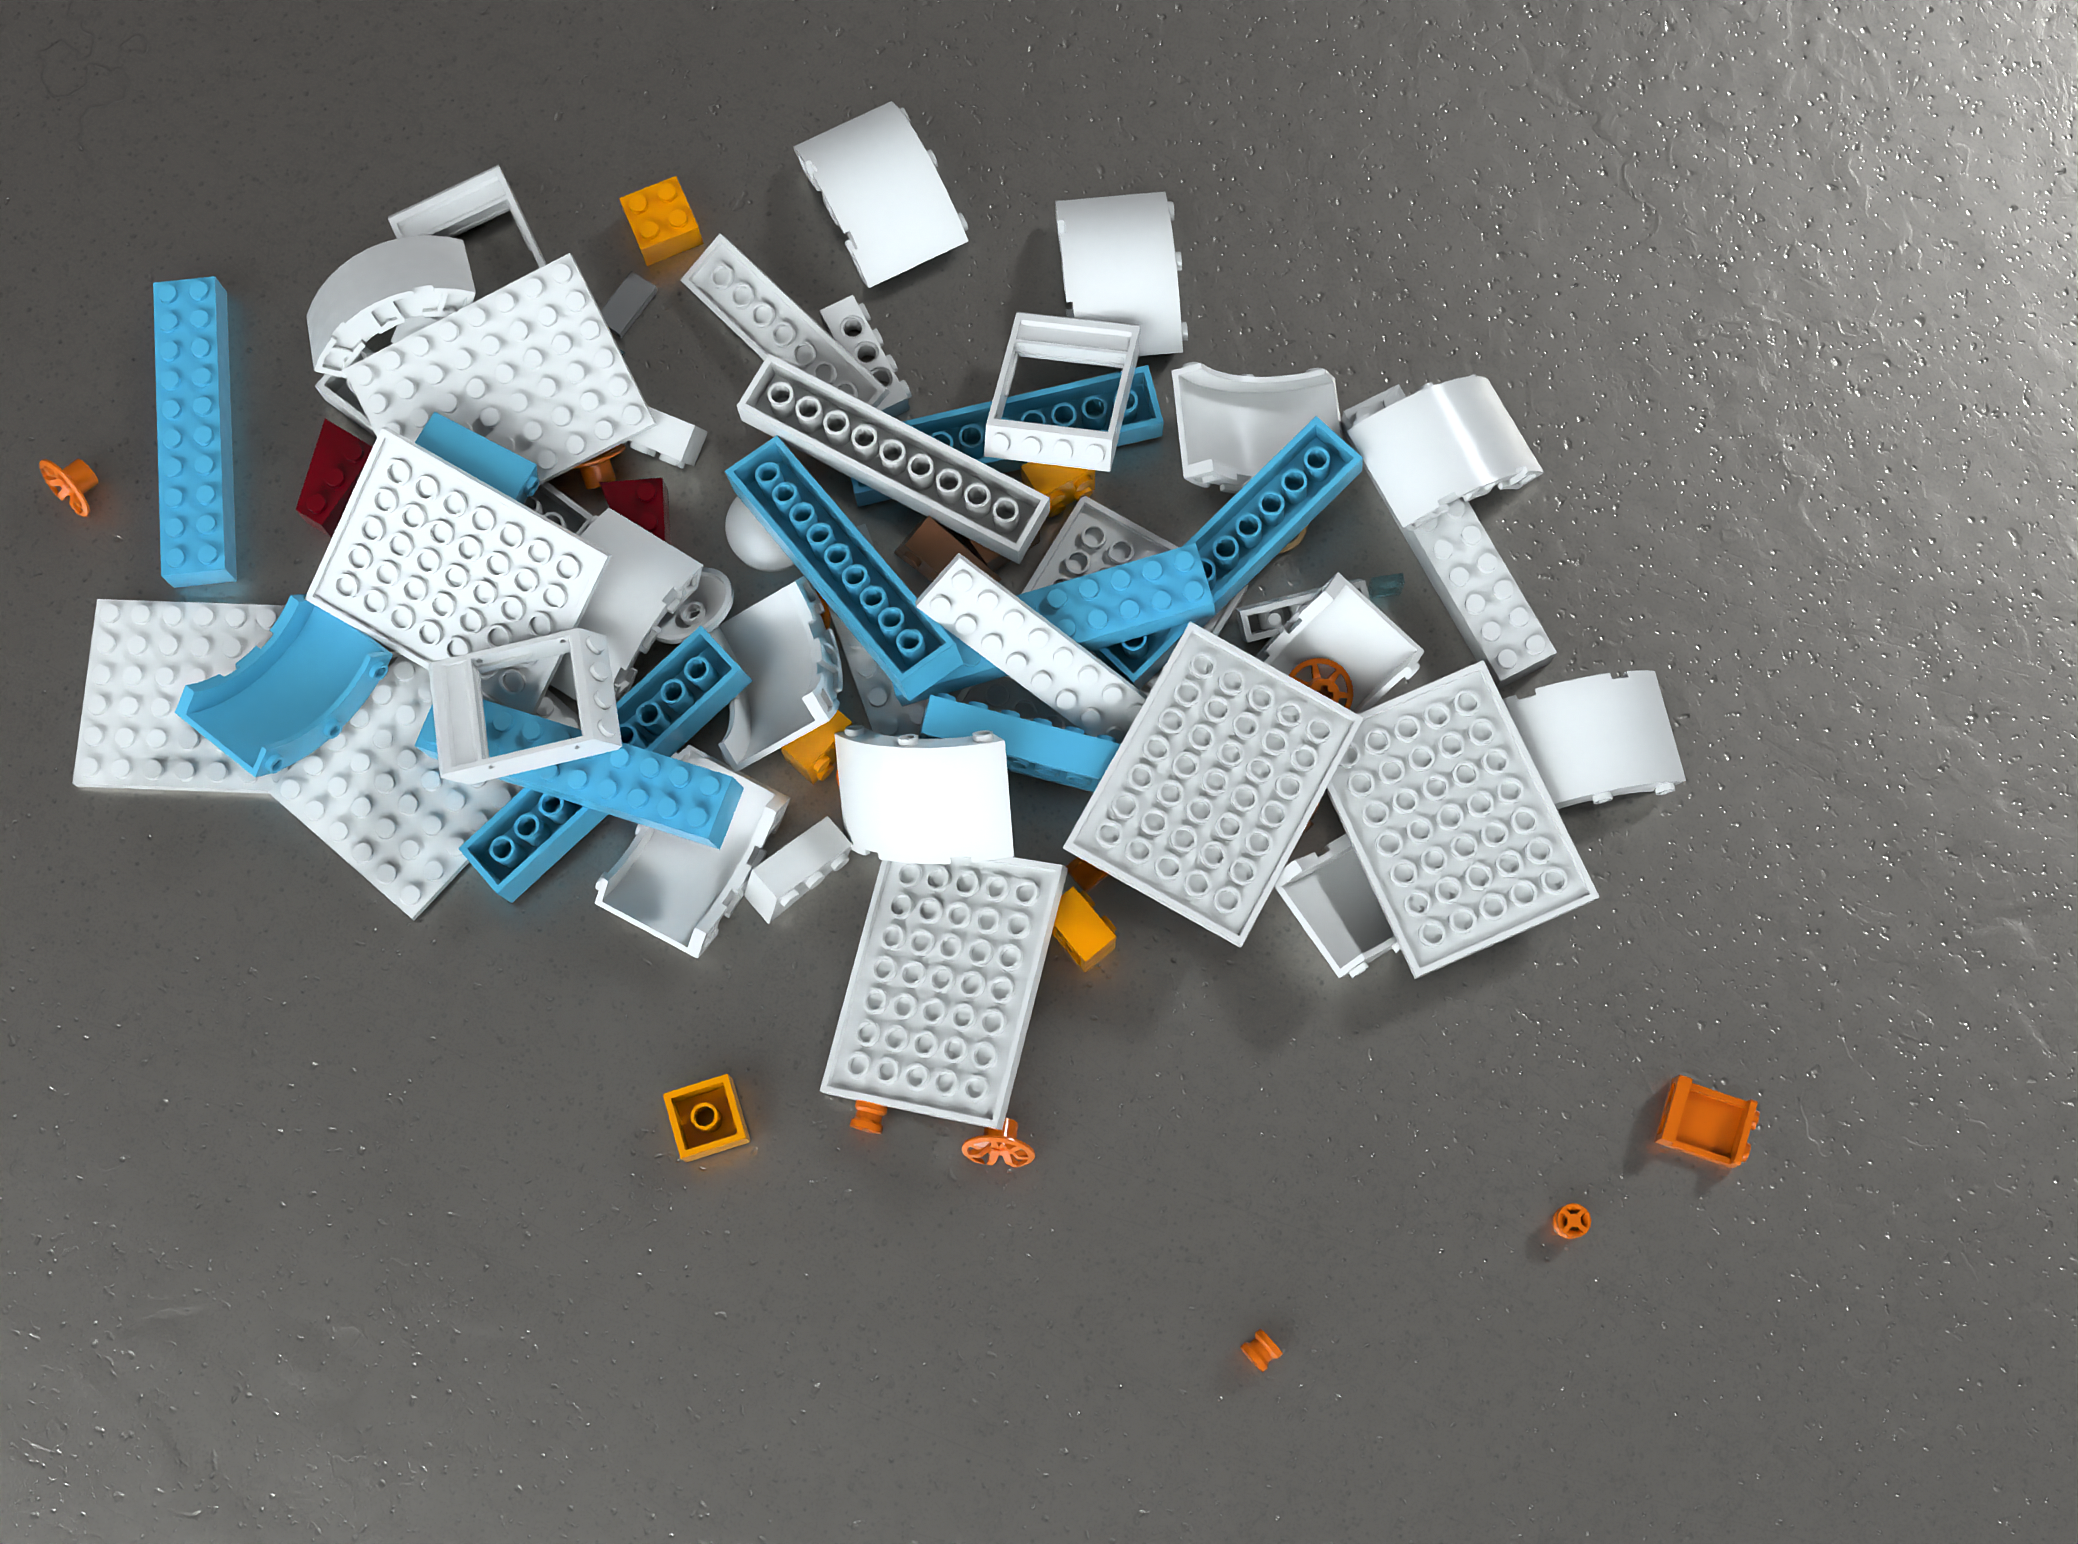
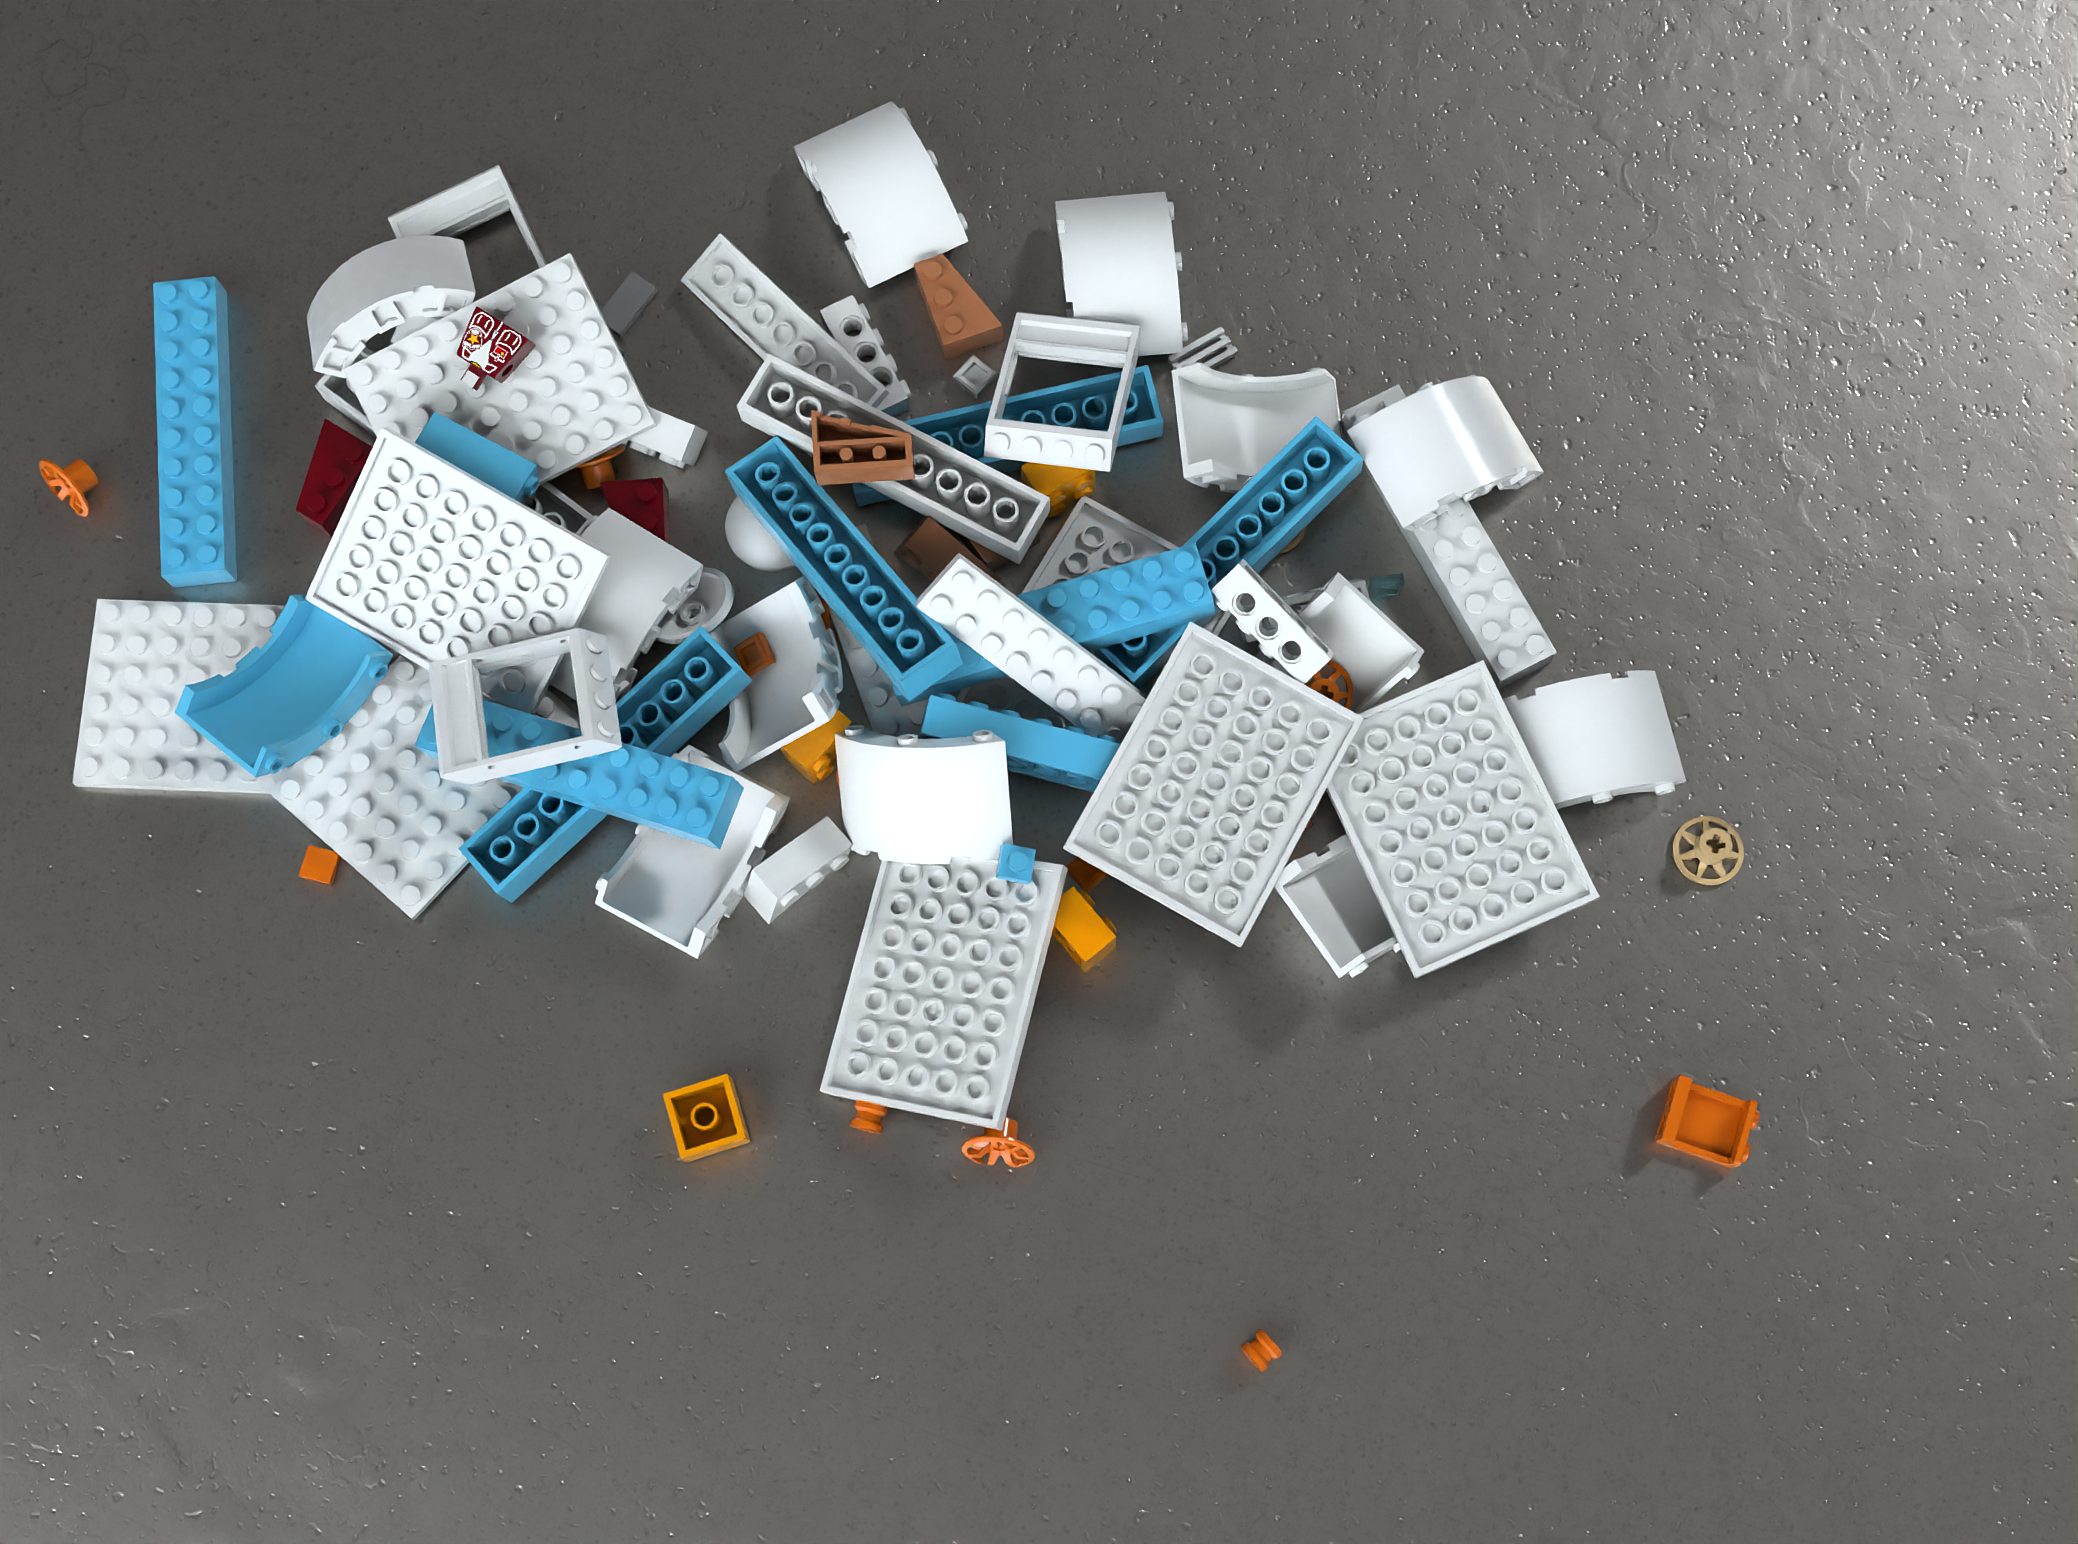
light orange brick [619,176,704,266] -> none
orange wheel [1552,1203,1591,1239] -> none
none -> orange tile [298,845,342,886]
none -> dark red torso [457,307,536,391]
none -> orange tile [733,632,776,677]
none -> nougat wedge [811,410,915,485]
none -> nougat wedge [914,254,1004,360]
none -> white tile [953,354,997,399]
none -> medium azure plate [996,843,1036,885]
none -> white tile [1168,326,1238,370]
none -> white brick [1211,559,1334,684]
none -> tan wheel [1672,816,1744,886]

